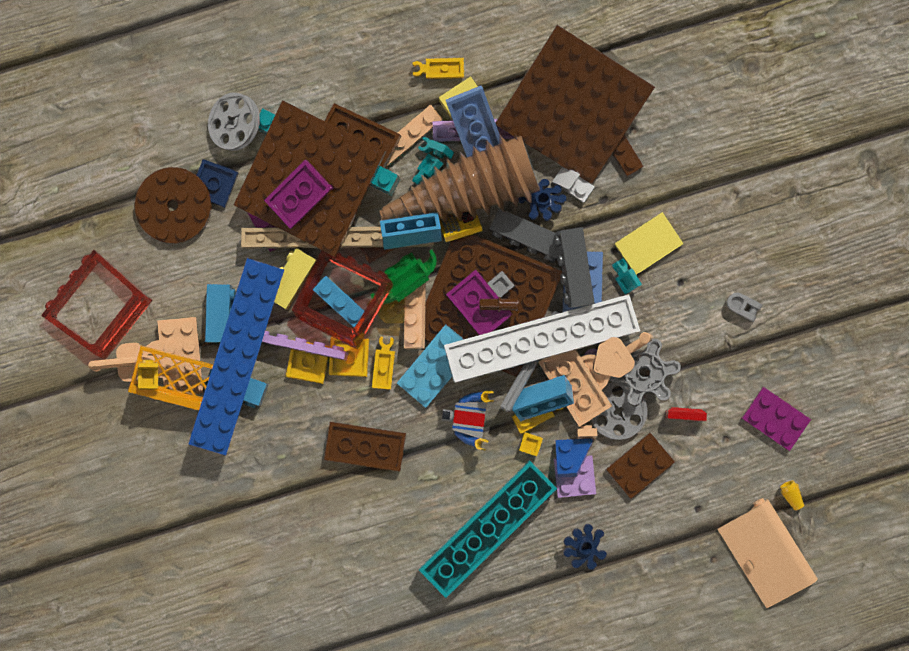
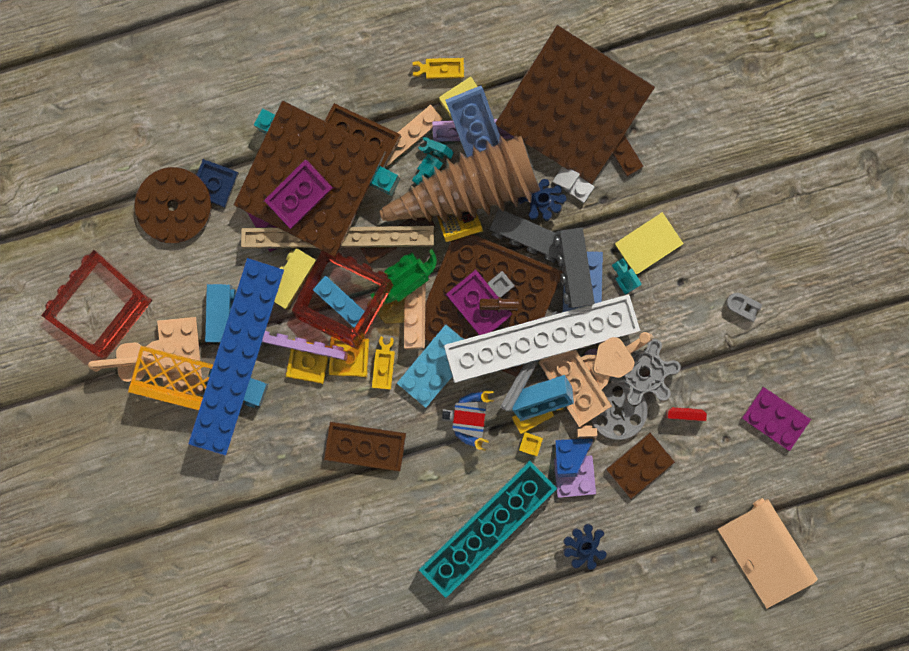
yellow bracket [138,360,158,390] -> none
light grey wedge [208,93,260,151] -> none
dark azure brick [380,212,442,250] -> none
yellow cone [780,480,804,510] -> none

